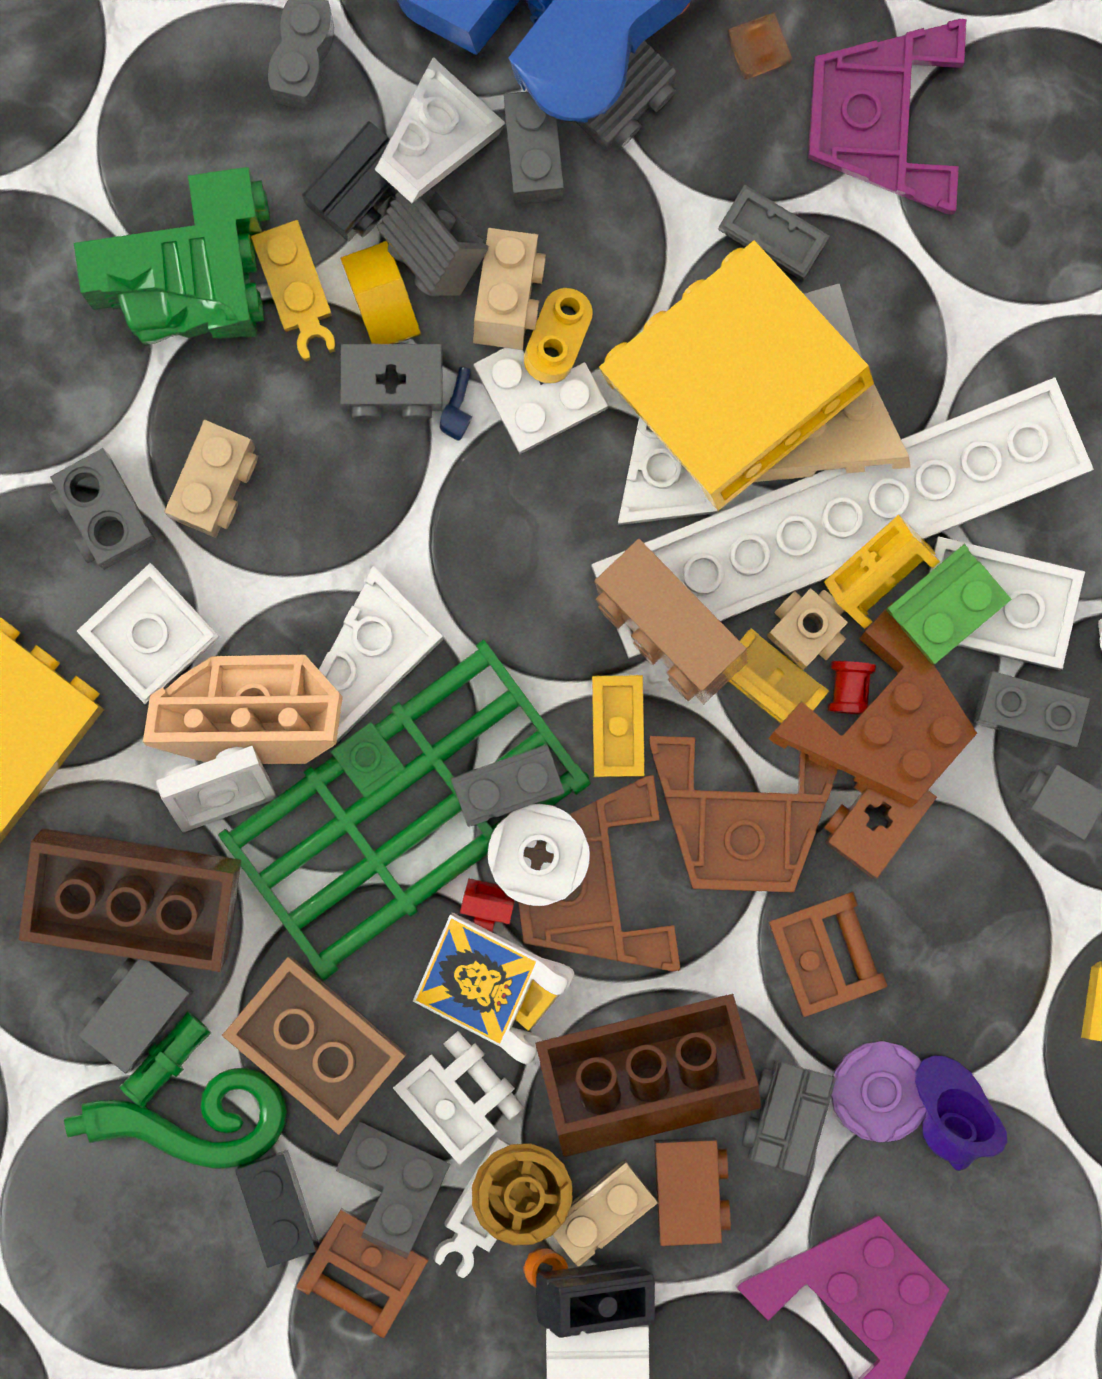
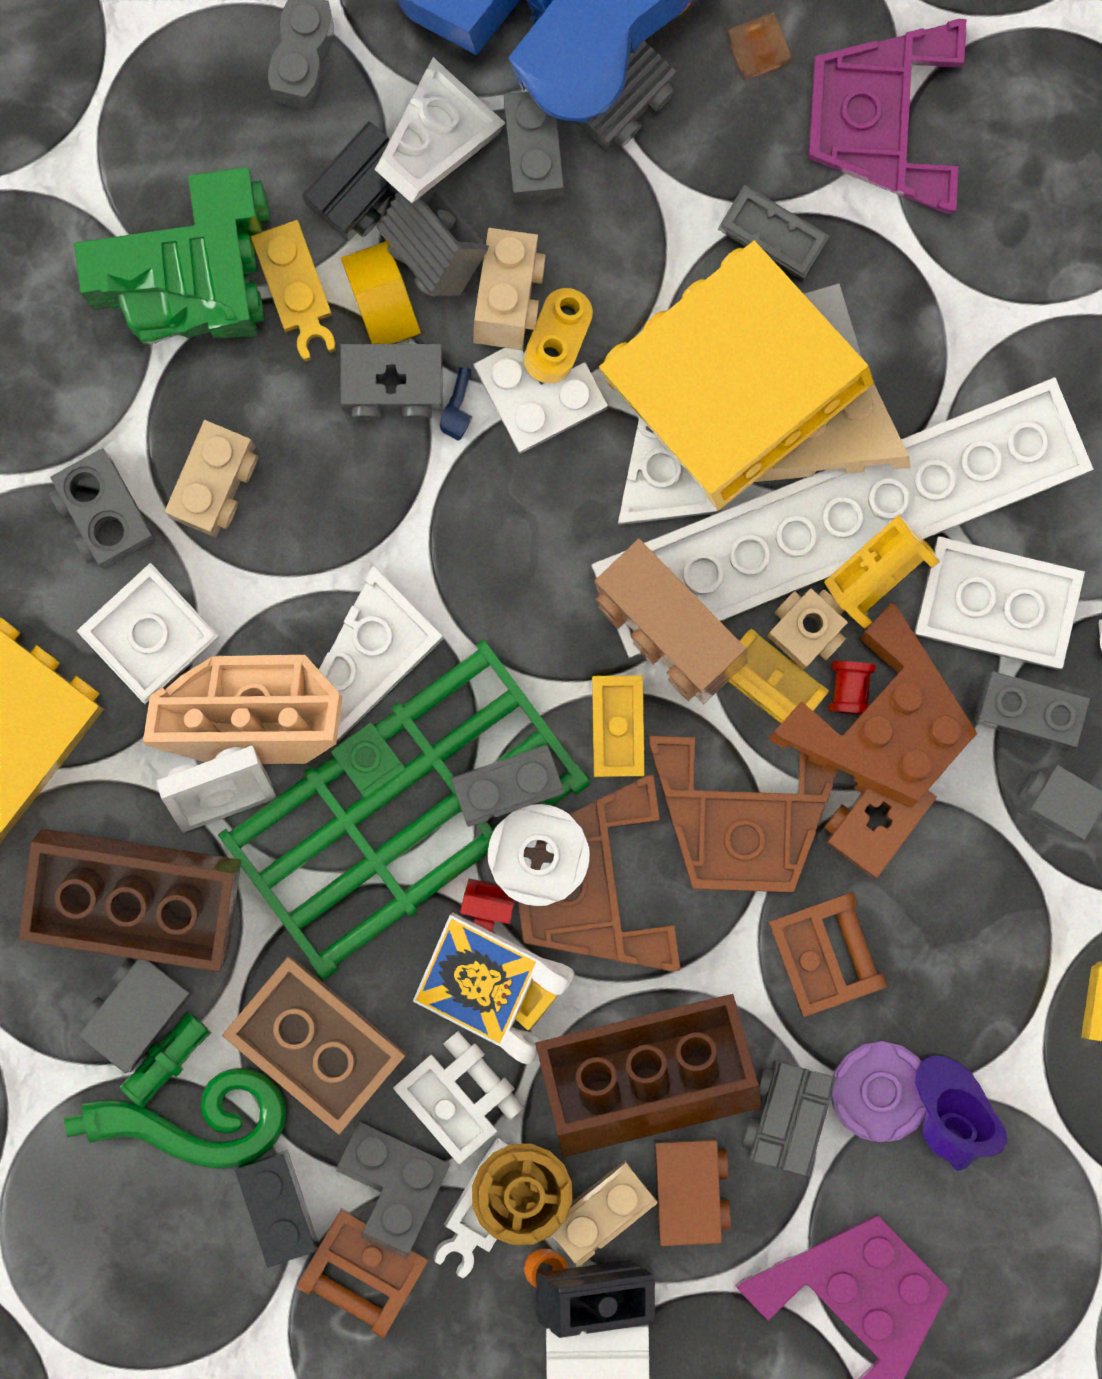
bright green plate [886,544,1012,665] -> none

